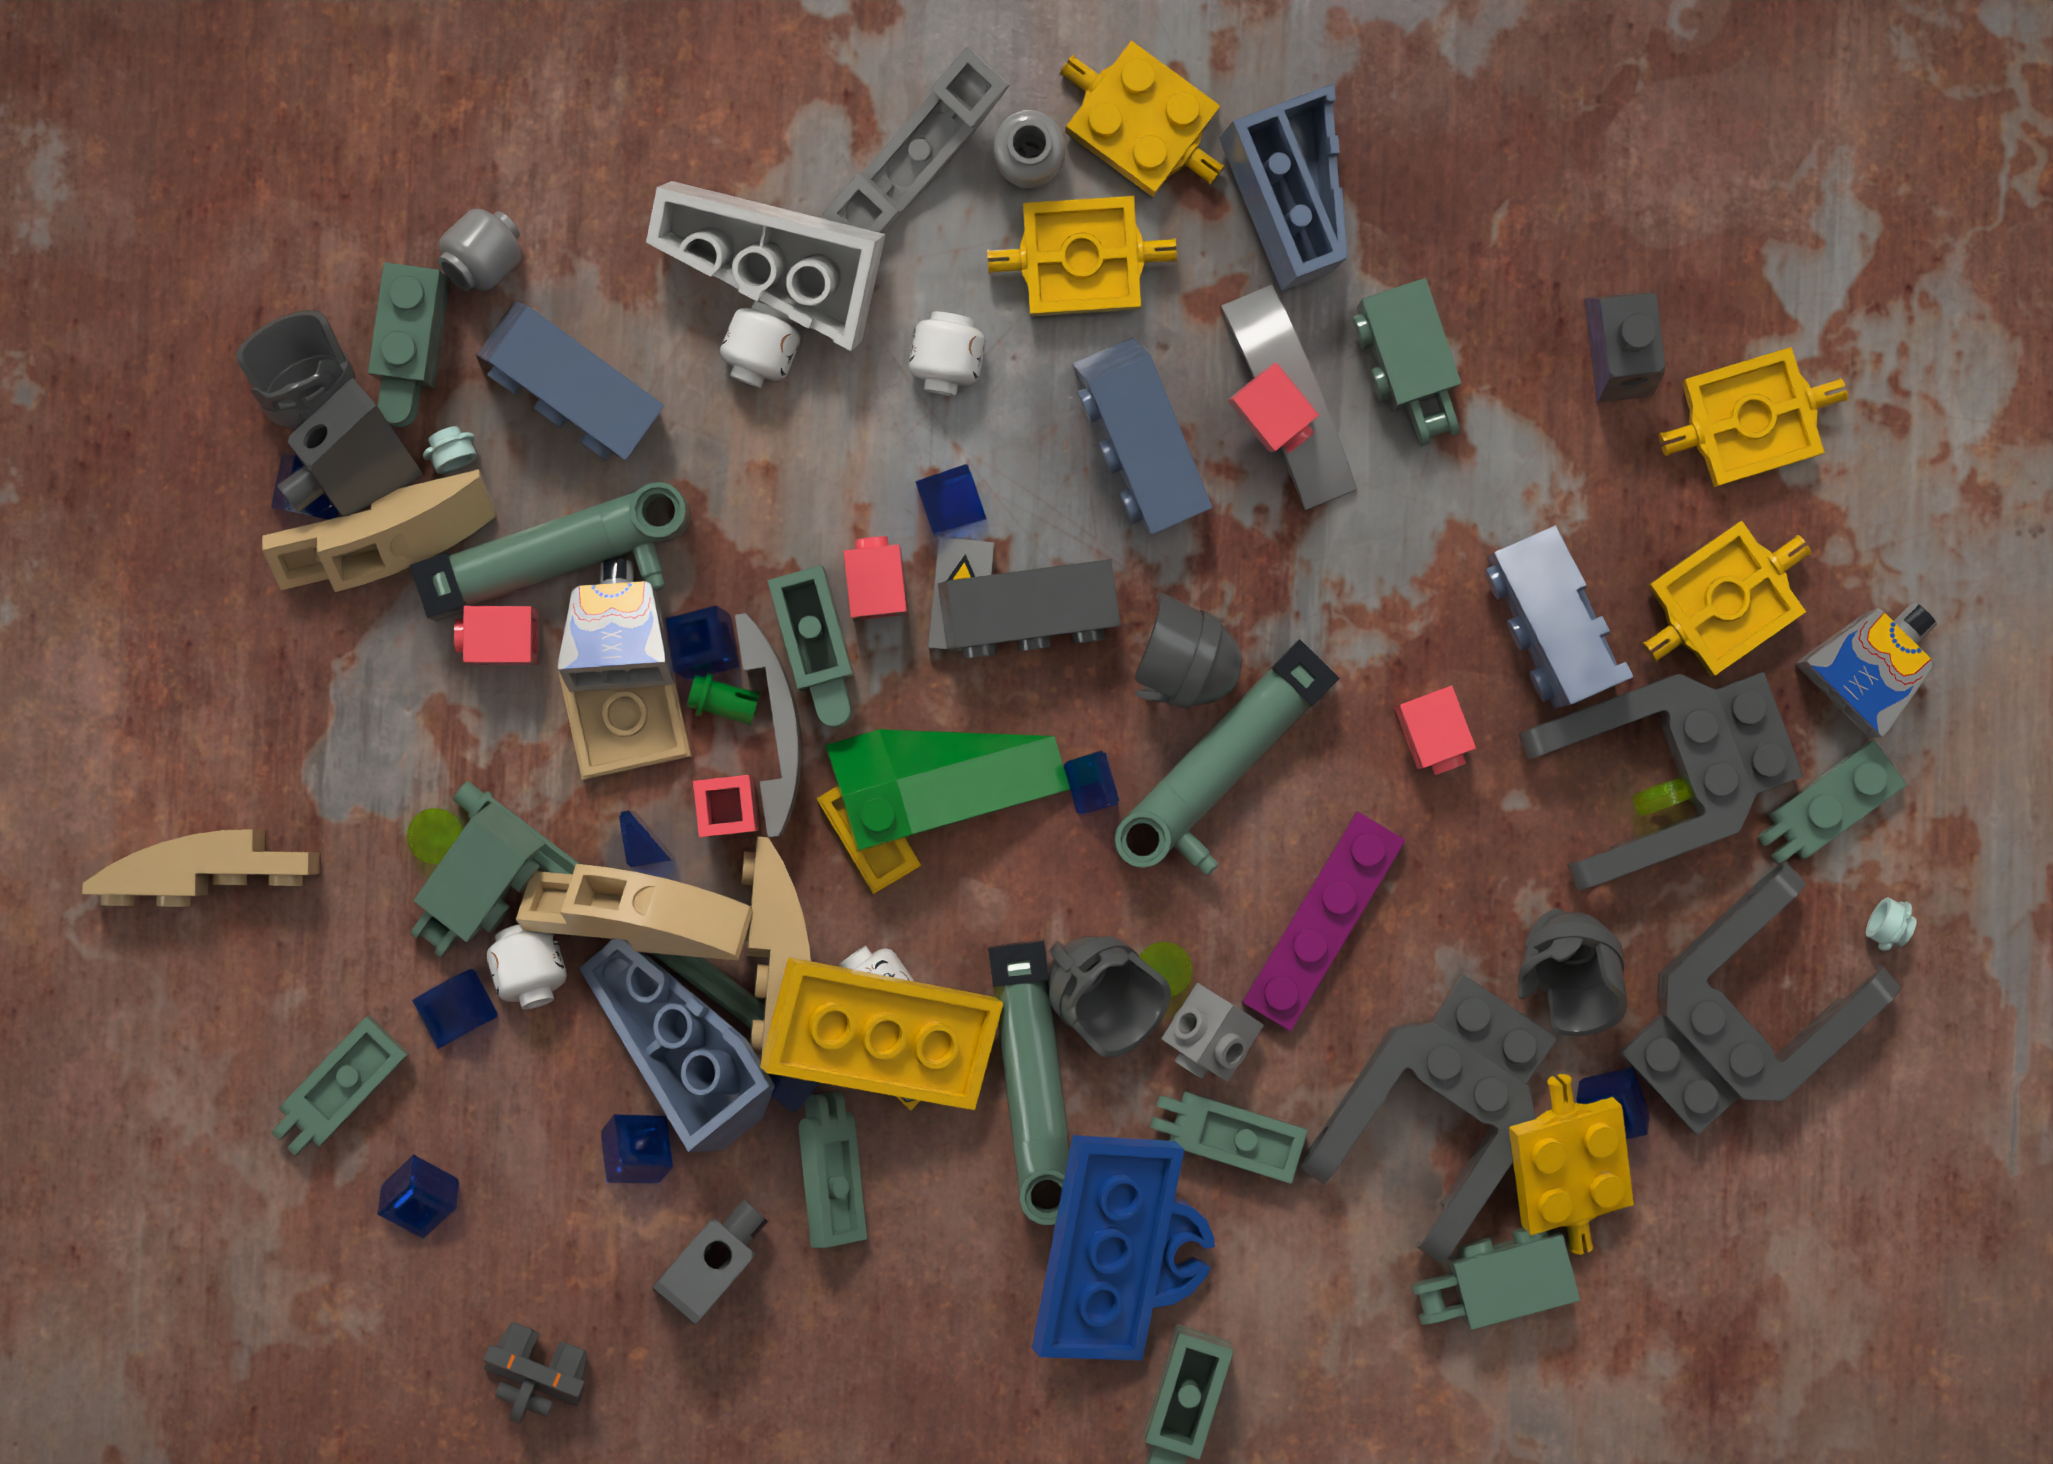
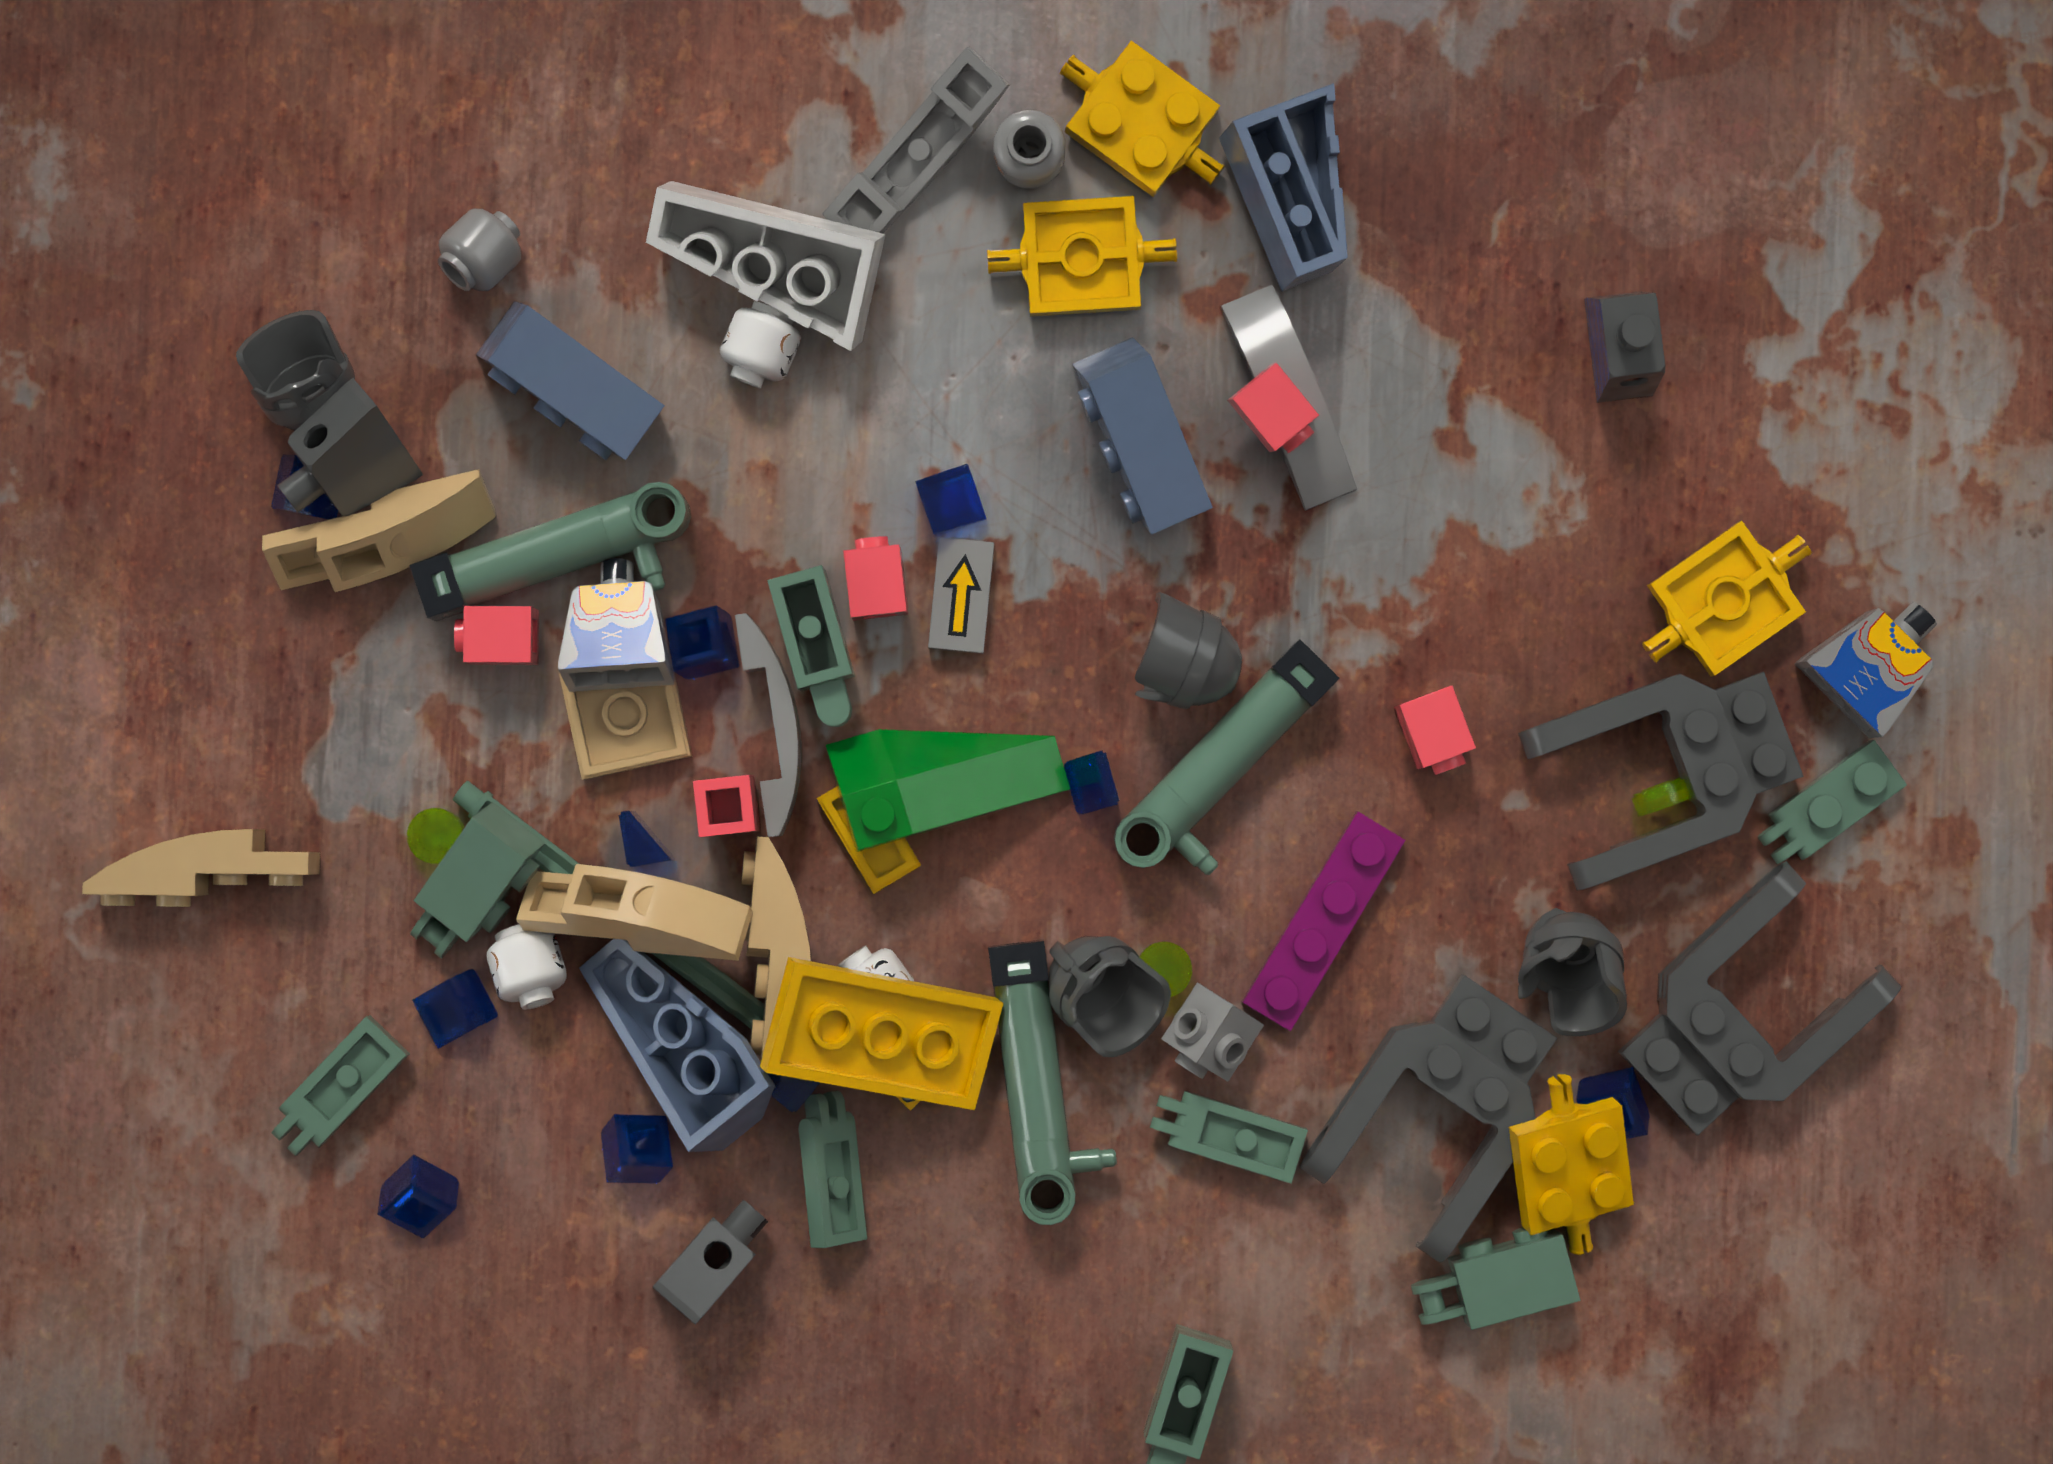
sand green brick [368,262,451,428] -> none
light aqua plate [423,426,477,474] -> none
dark grey hips [483,1322,587,1424] -> none
green pin [686,673,760,726] -> none
white head [908,311,986,396] -> none
dark grey brick [938,559,1121,659] -> none
blue plate [1032,1135,1215,1360] -> none
sand green brick [1352,278,1462,446] -> none
wedge [1484,525,1634,709] -> none
yellow plate [1659,347,1848,487] -> none
light aqua plate [1866,897,1917,951] -> none

